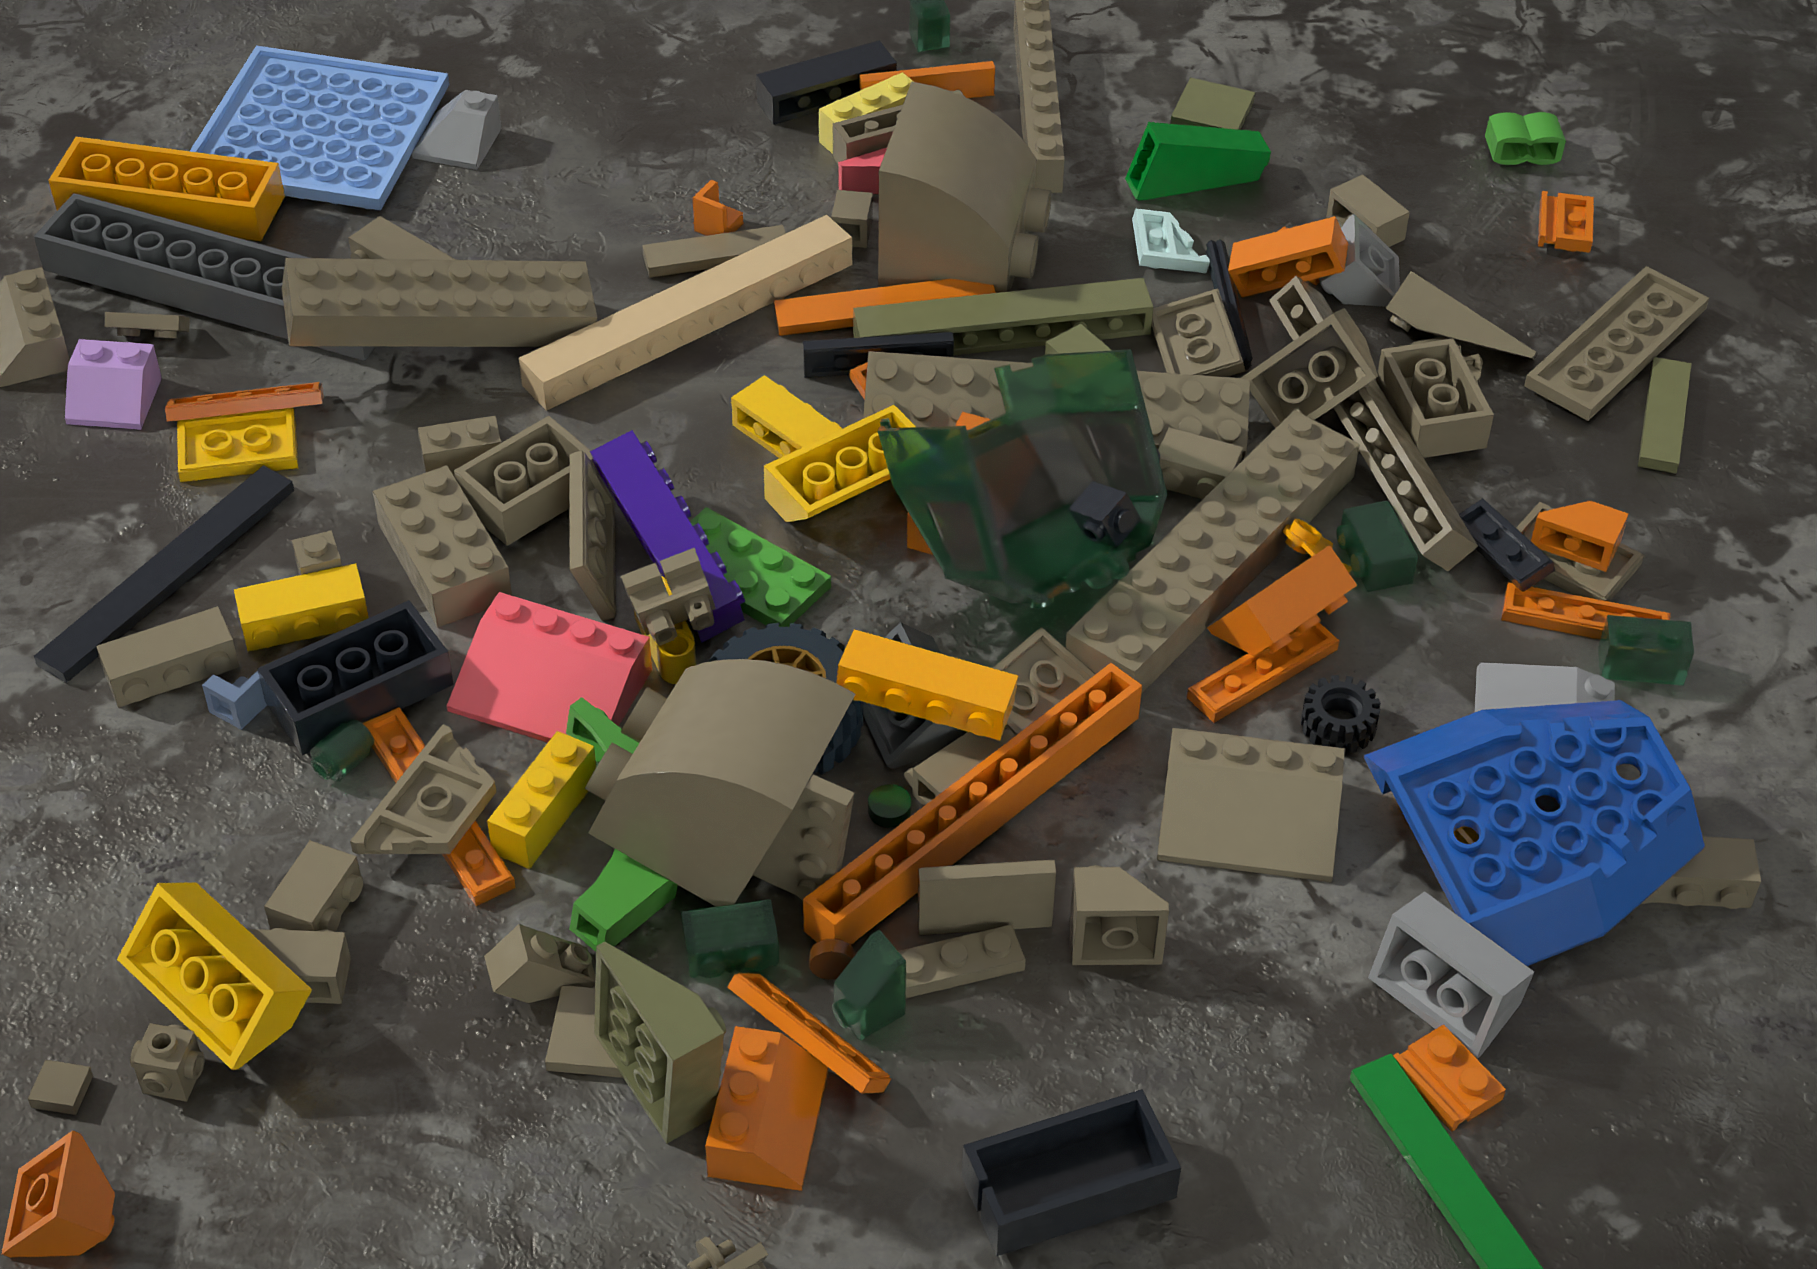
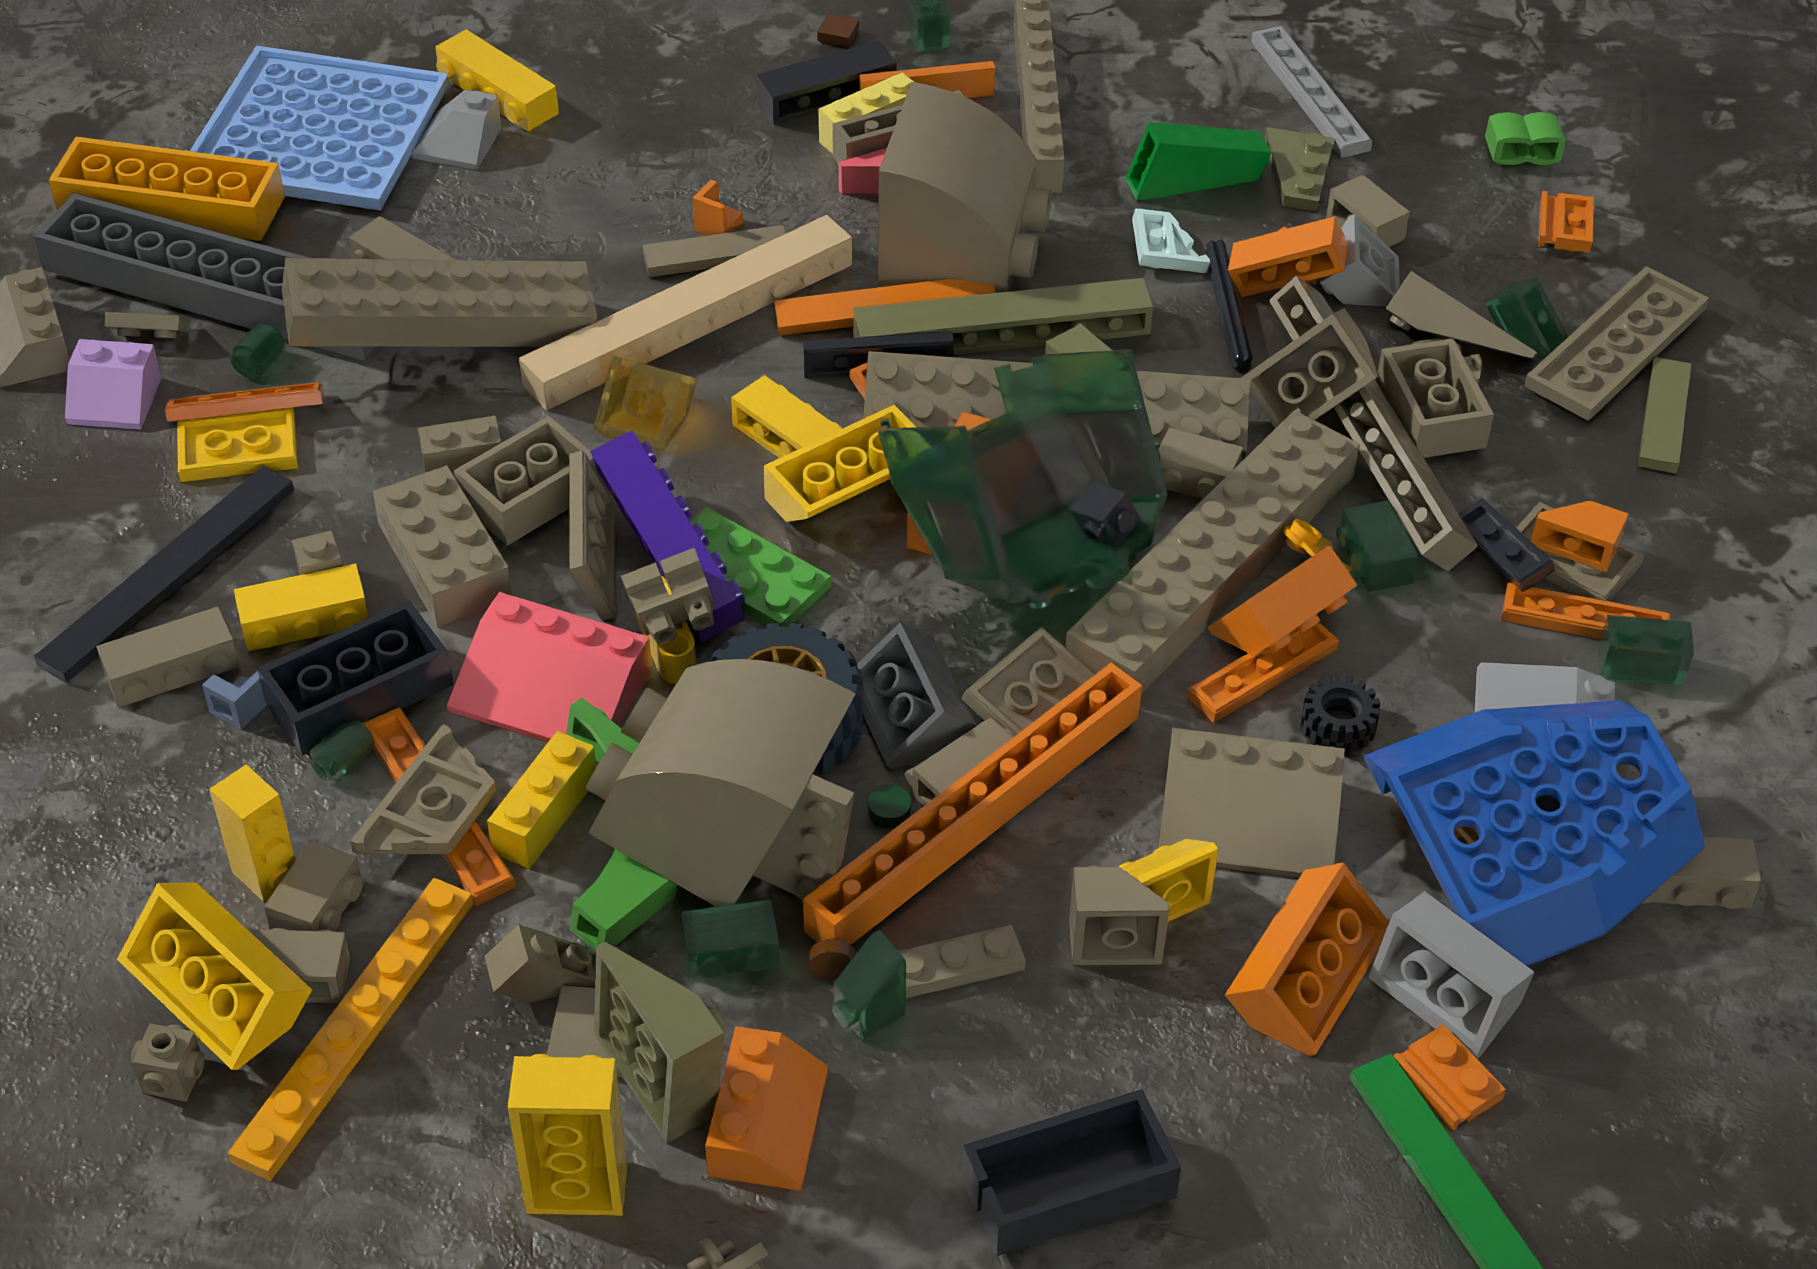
orange slope [1,1130,115,1258] -> none
dark tan tile [28,1060,93,1115] -> none
orange tile [727,973,891,1094] -> none
dark tan brick [831,190,873,248] -> none
light orange brick [836,629,1018,741] -> none
dark tan tile [917,860,1056,935] -> none
dark tan tile [1152,288,1245,377] -> none
olive tile [1170,77,1255,130] -> none
none -> yellow brick [209,764,296,902]
none -> light orange plate [228,878,474,1182]
none -> clear green brick [230,324,285,378]
none -> yellow brick [435,29,559,132]
none -> yellow brick [508,1054,628,1216]
none -> clear yellow slope [594,355,698,450]
none -> reddish brown tile [817,13,859,48]
none -> yellow slope [1118,839,1219,922]
none -> orange slope [1225,862,1389,1056]
none -> light grey tile [1251,26,1373,158]
none -> olive wing [1265,127,1334,212]
none -> clear green slope [1484,276,1568,359]

